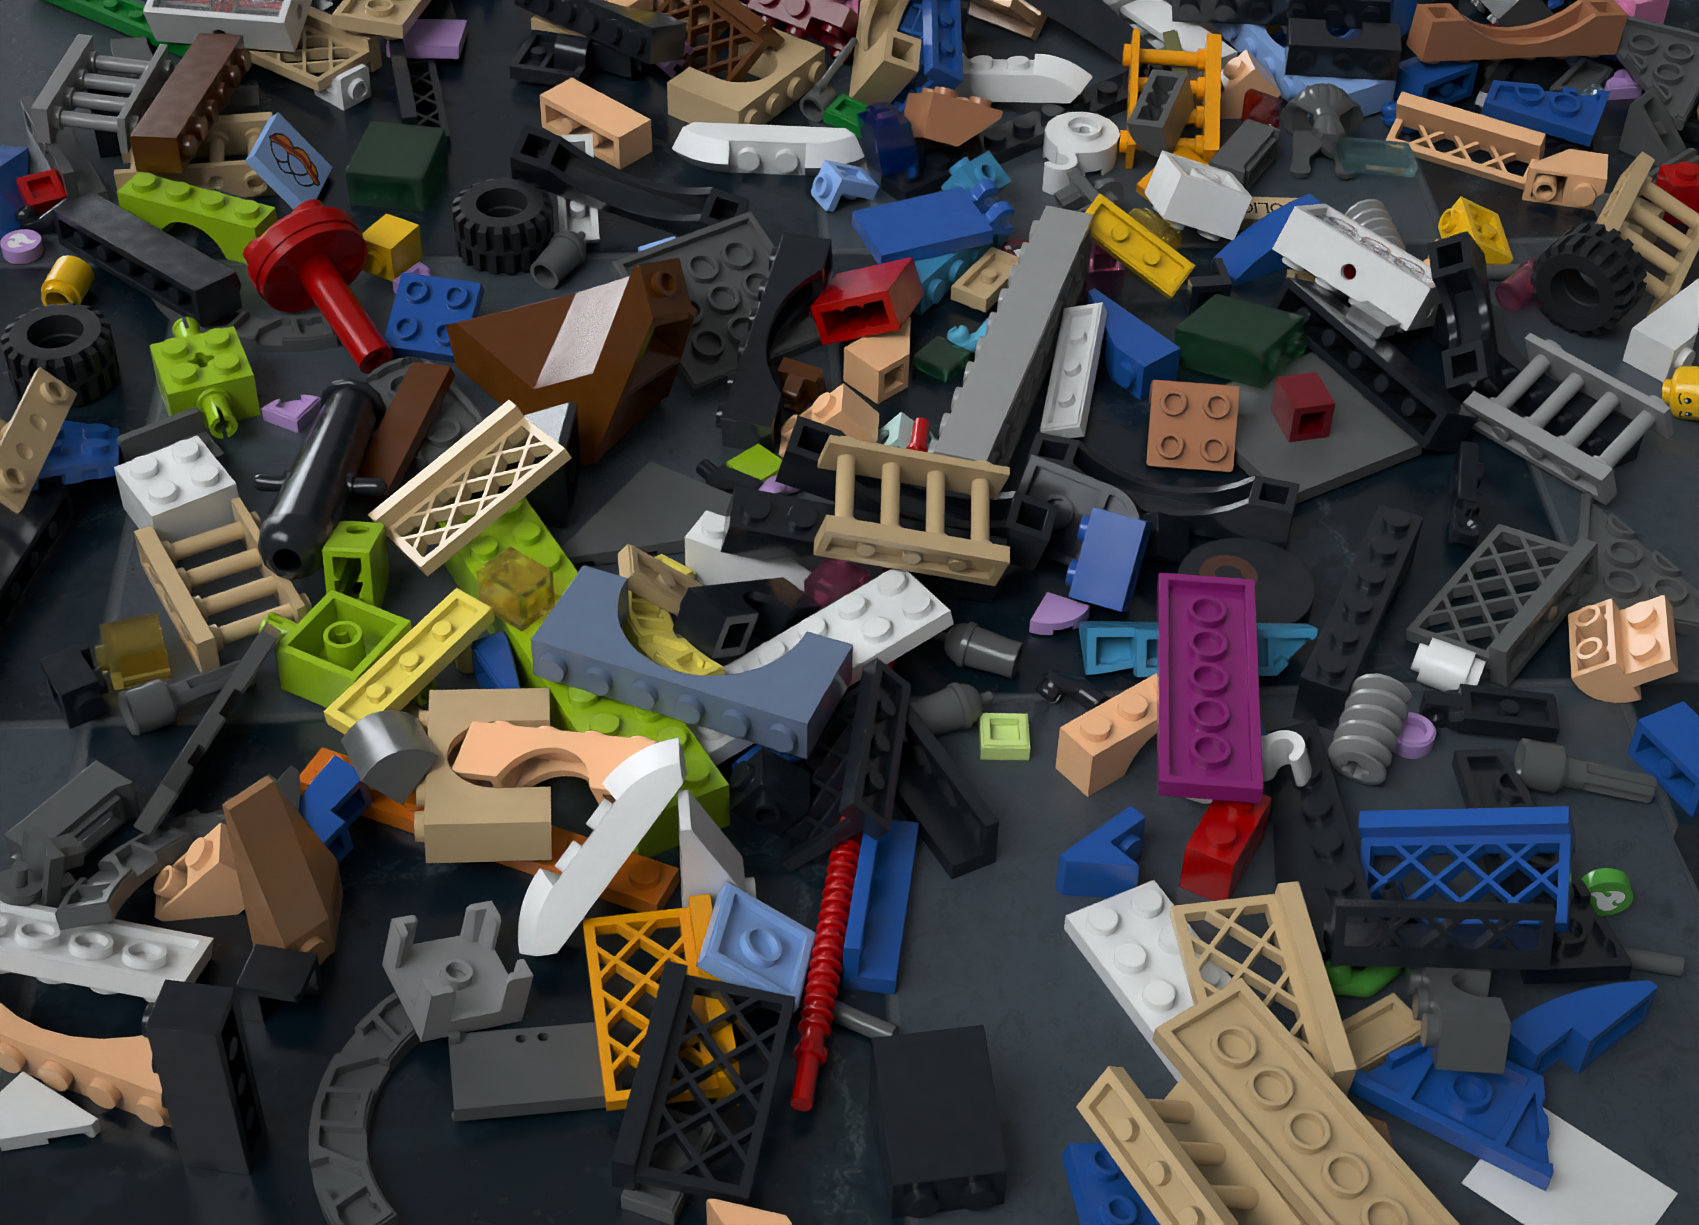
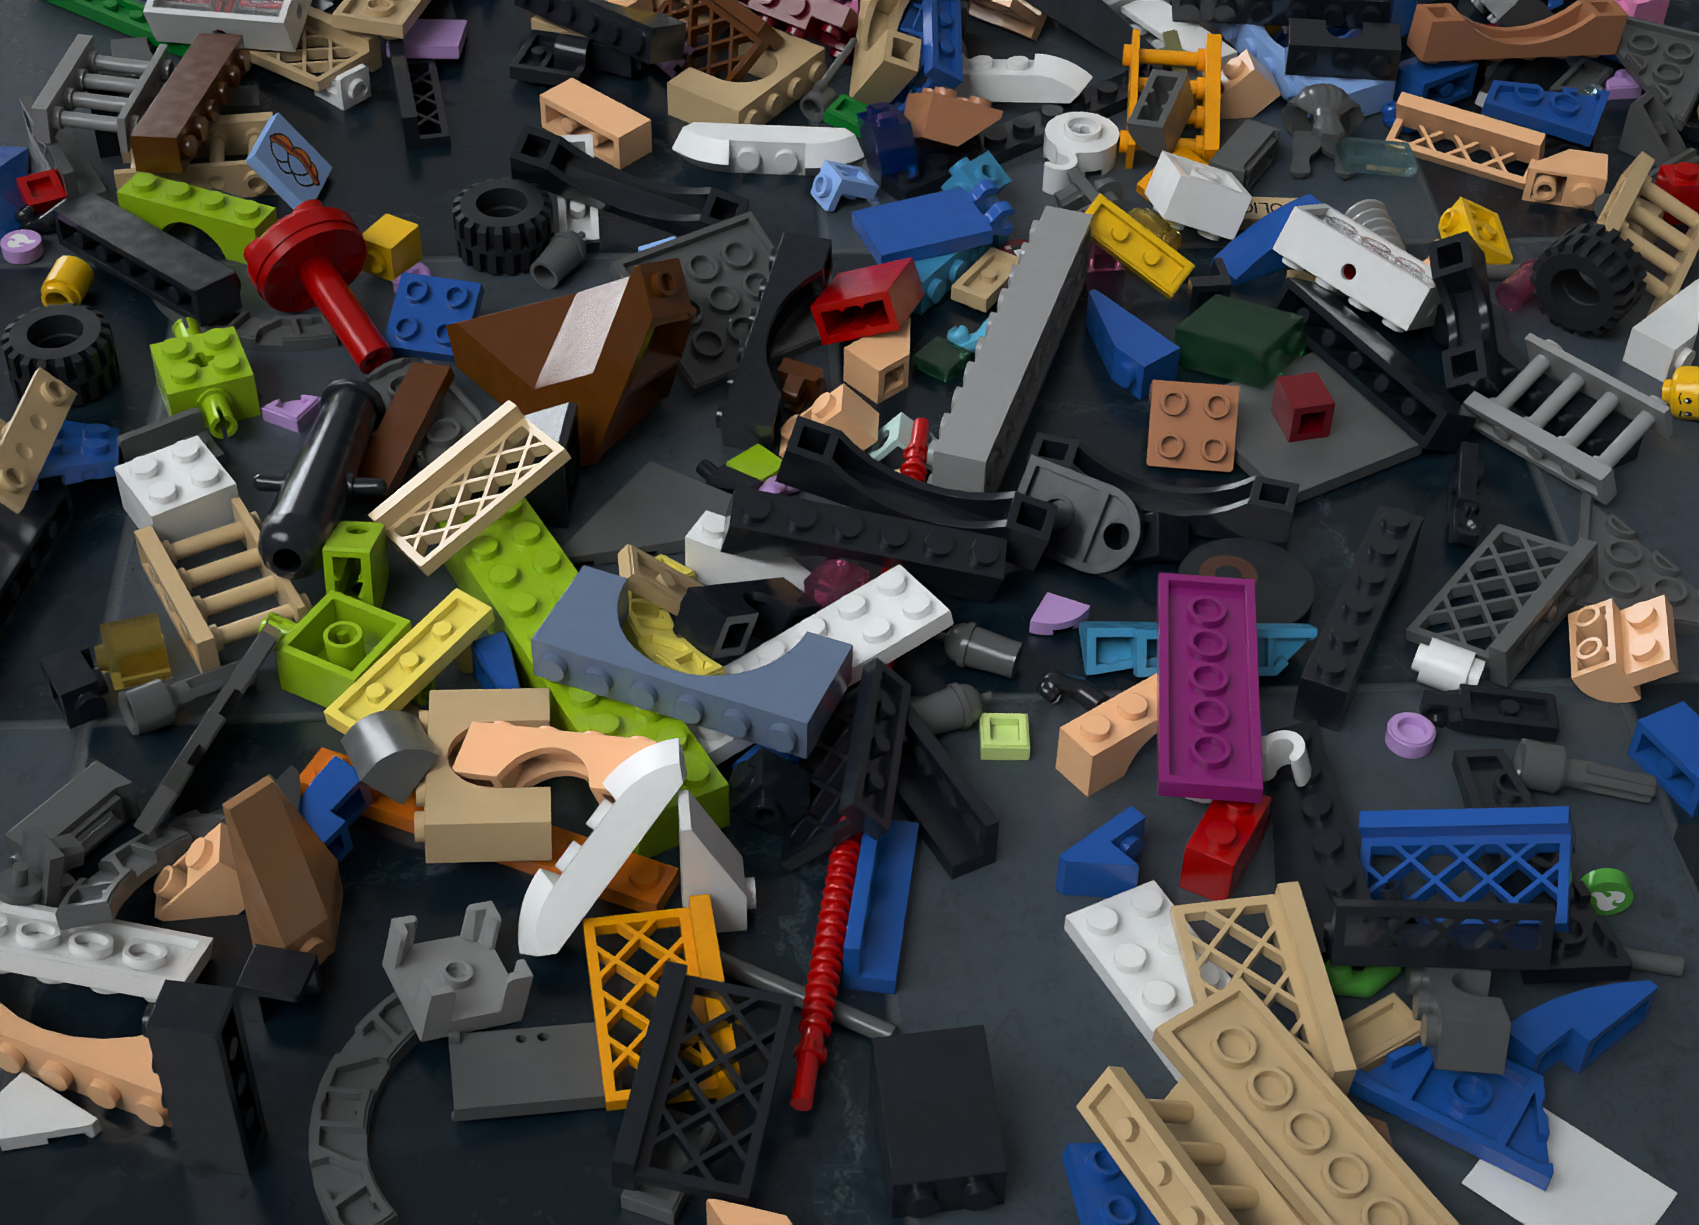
clear green brick [345,121,448,212] -> none
clear yellow brick [476,546,555,632] -> none
light blue tile [696,882,816,1013] -> none
tan fence [814,435,1010,586] -> none
white tile [1039,302,1107,438] -> none
blue brick [1065,507,1153,612] -> none
clear red bracket [1241,88,1282,128] -> none
light grey piece [1328,673,1413,785] -> none
flat silver tile [1346,301,1401,339] -> none

